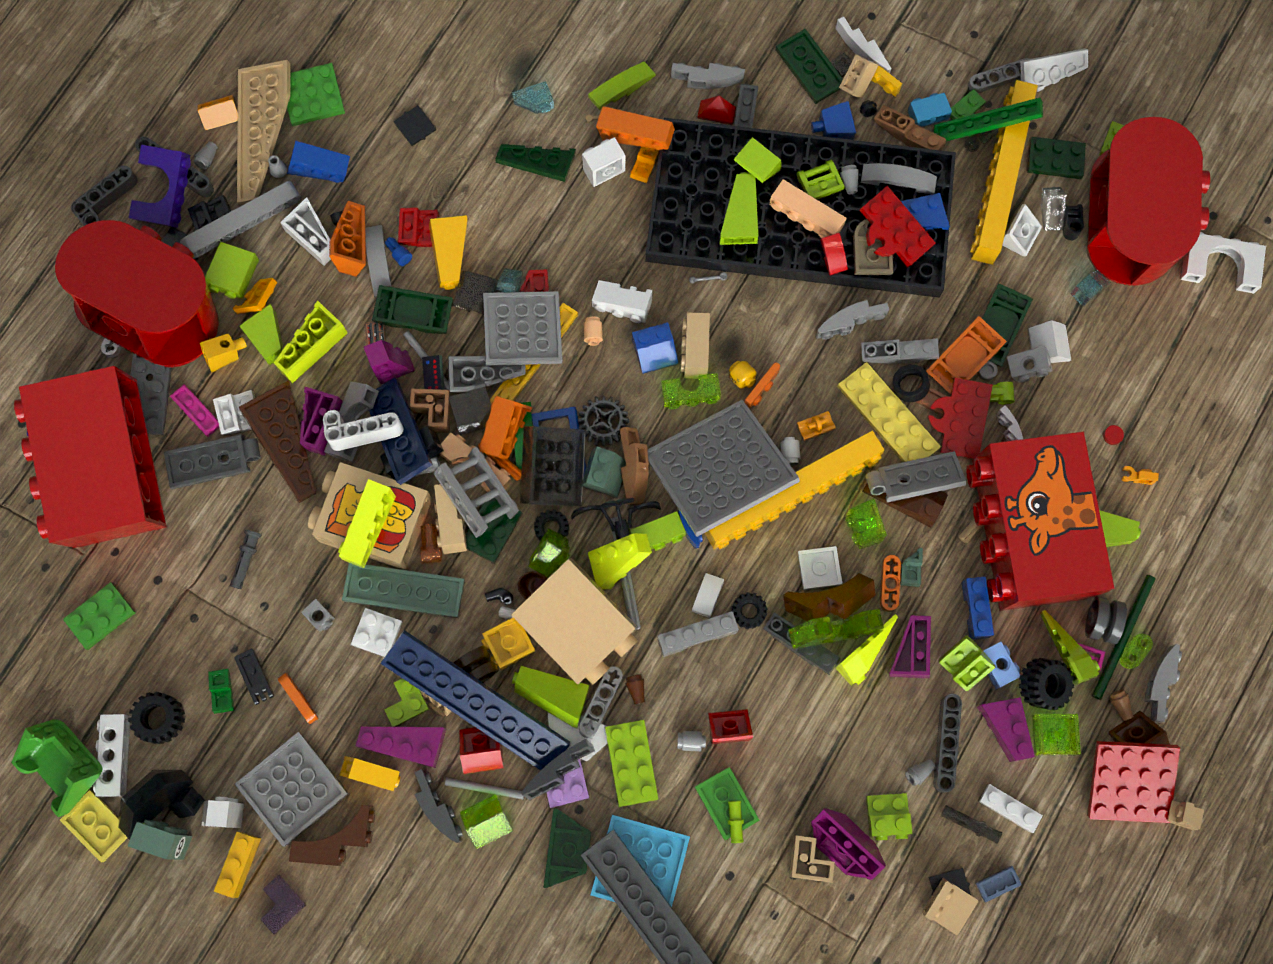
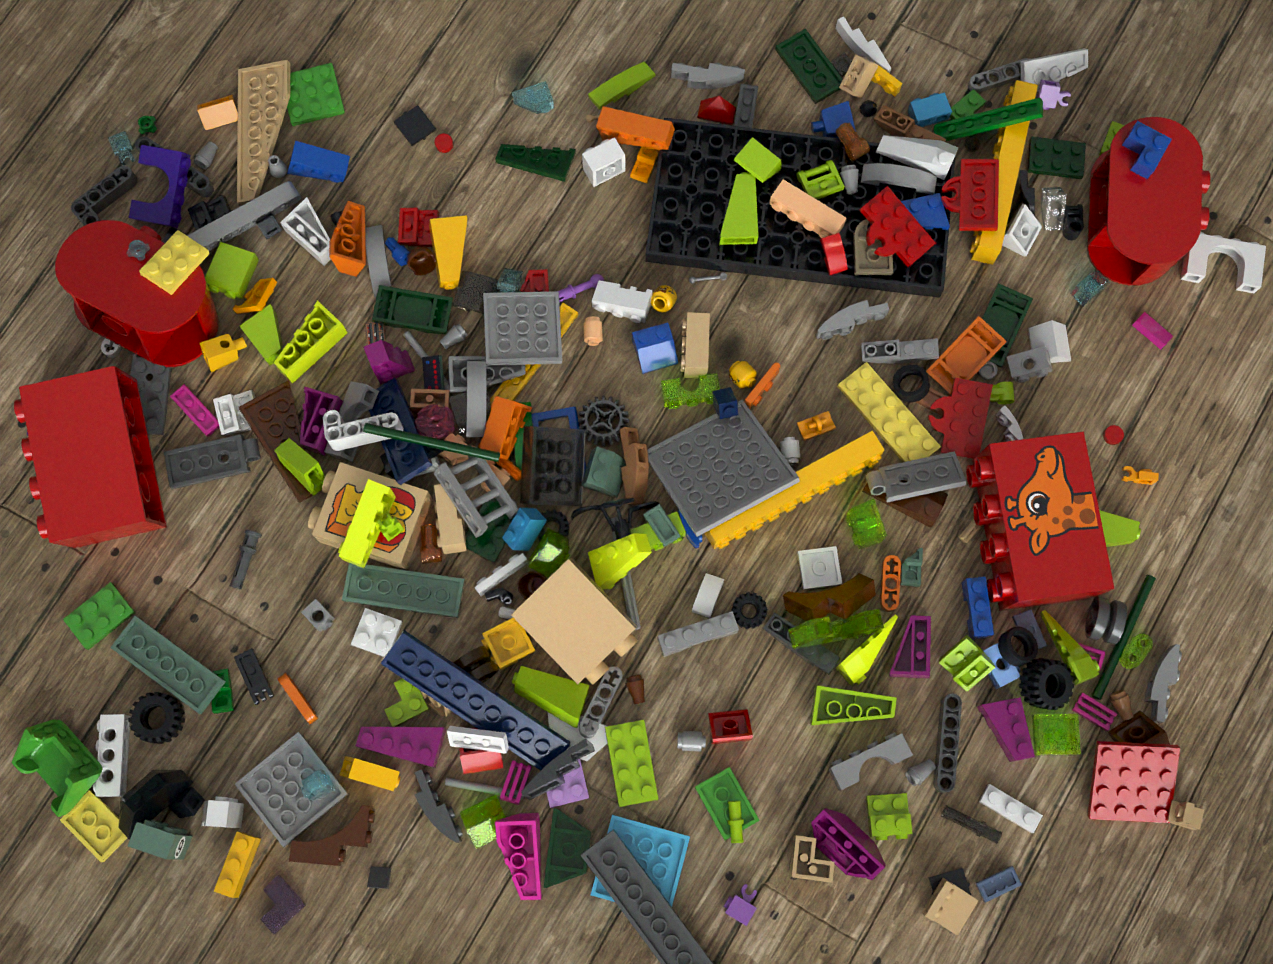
none -> clear light blue plate [108,131,135,166]
none -> sand green plate [110,616,226,714]
none -> clear light blue plate [126,240,150,260]
none -> green plate [138,116,157,134]
none -> light yellow plate [139,230,210,295]
none -> black plate [256,213,282,239]
none -> lime slope [275,438,325,496]
none -> clear light blue slope [301,770,335,801]
none -> dark green piece [363,423,500,462]
none -> dark grey slope [367,866,391,889]
none -> lime plate [377,513,404,541]
none -> reddish brown hair [407,247,436,276]
none -> clear pink plate [415,404,455,439]
none -> red tile [434,133,453,153]
none -> light grey cone [440,324,468,349]
none -> white plate [447,726,509,753]
none -> light grey slope [466,361,486,438]
none -> white plate [475,553,528,596]
none -> dark pink wedge [495,813,542,900]
none -> dark pink tile [500,760,532,805]
none -> dark azure brick [502,507,547,551]
none -> medium lavender pin [559,274,604,303]
none -> sand green tile [643,504,681,547]
none -> yellow head [651,285,677,313]
none -> dark blue brick [712,387,738,419]
none -> medium lavender brick [723,884,757,926]
none -> lime wedge [810,685,897,725]
none -> light grey arch [828,732,913,791]
none -> clear orange piece [835,122,870,161]
none -> white wedge [876,135,958,180]
none -> red plate [941,159,999,231]
none -> black tyre [998,626,1038,666]
none -> sand blue plate [1012,609,1047,649]
none -> black slope [1020,170,1035,216]
none -> brick [1036,79,1071,110]
none -> dark pink tile [1072,693,1117,731]
none -> blue brick [1122,121,1172,179]
none -> dark pink slope [1132,312,1173,350]

